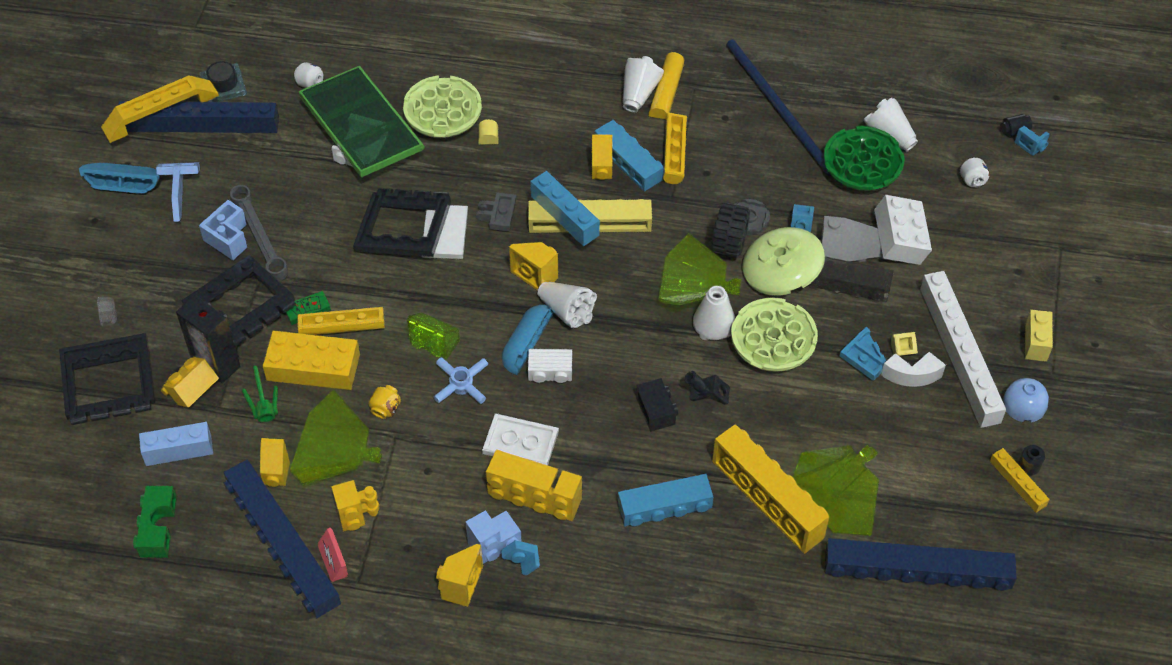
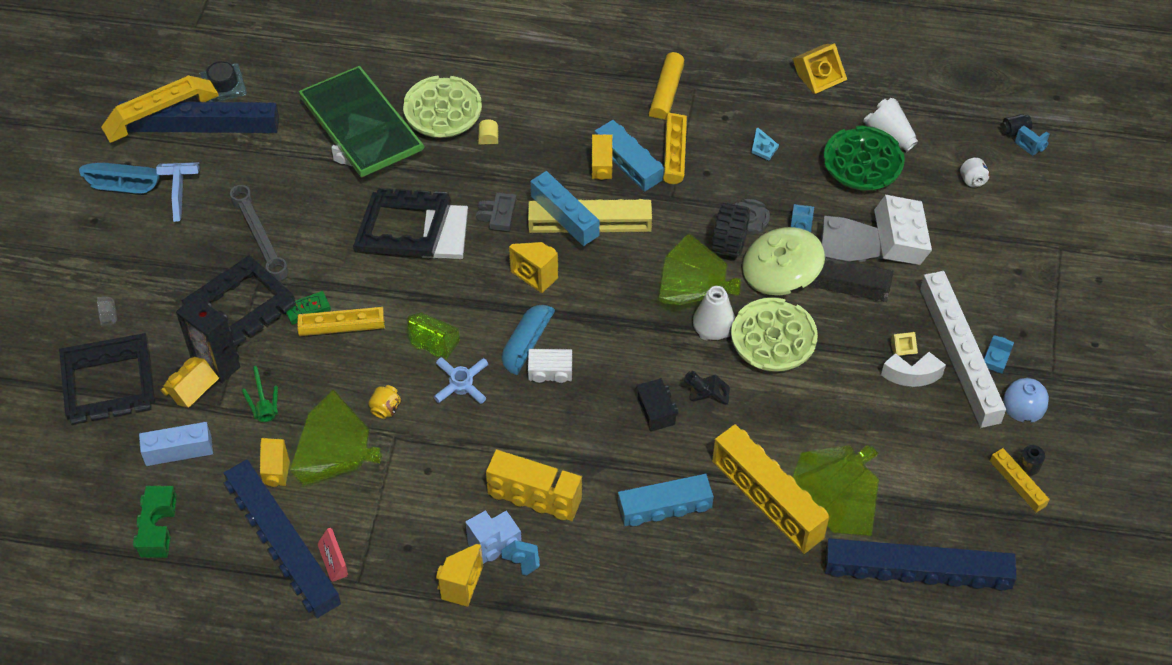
light blue brick [199,200,247,260] -> none
yellow brick [263,331,360,390] -> none
white head [294,62,323,88] -> none
yellow brick [331,480,379,532] -> none
white tile [482,414,559,465] -> none
white cone [538,282,597,328] -> none
white cone [623,56,664,113] -> none
dark blue piece [726,39,831,176] -> none
dark azure wing [840,327,887,381] -> none
light yellow piece [1025,310,1053,362] -> none
none -> medium azure piece [752,128,779,160]
none -> yellow slope [792,43,847,94]
none -> dark azure bracket [984,335,1014,374]

